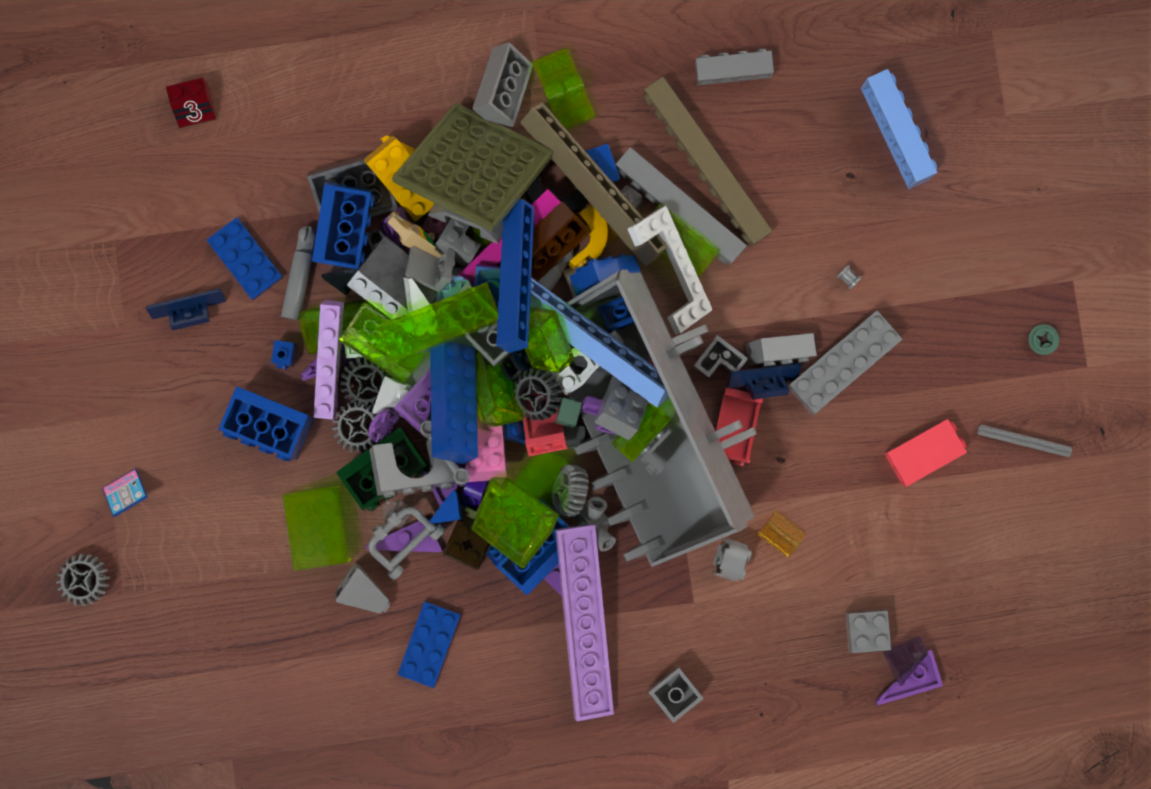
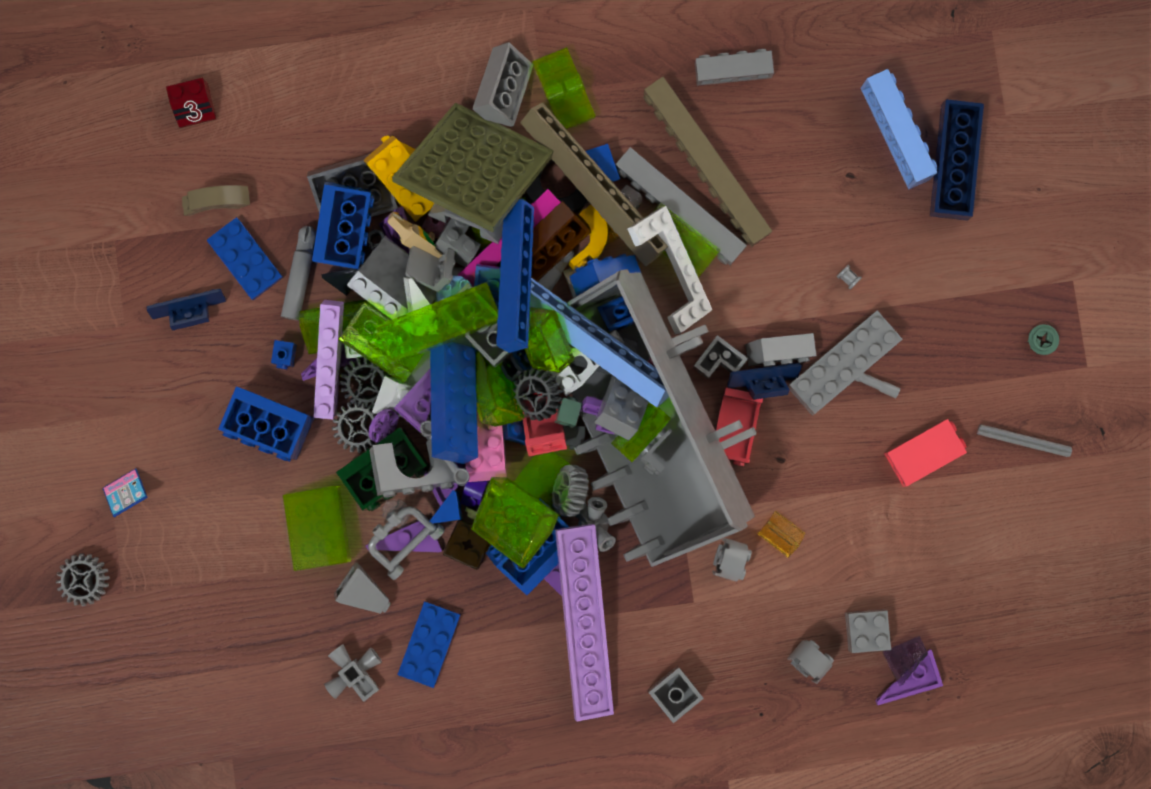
none -> dark tan arch [182,185,250,216]
none -> light grey brick [324,644,382,702]
none -> light grey brick [787,640,834,684]
none -> light grey piece [855,373,900,399]
none -> dark blue brick [930,99,984,221]

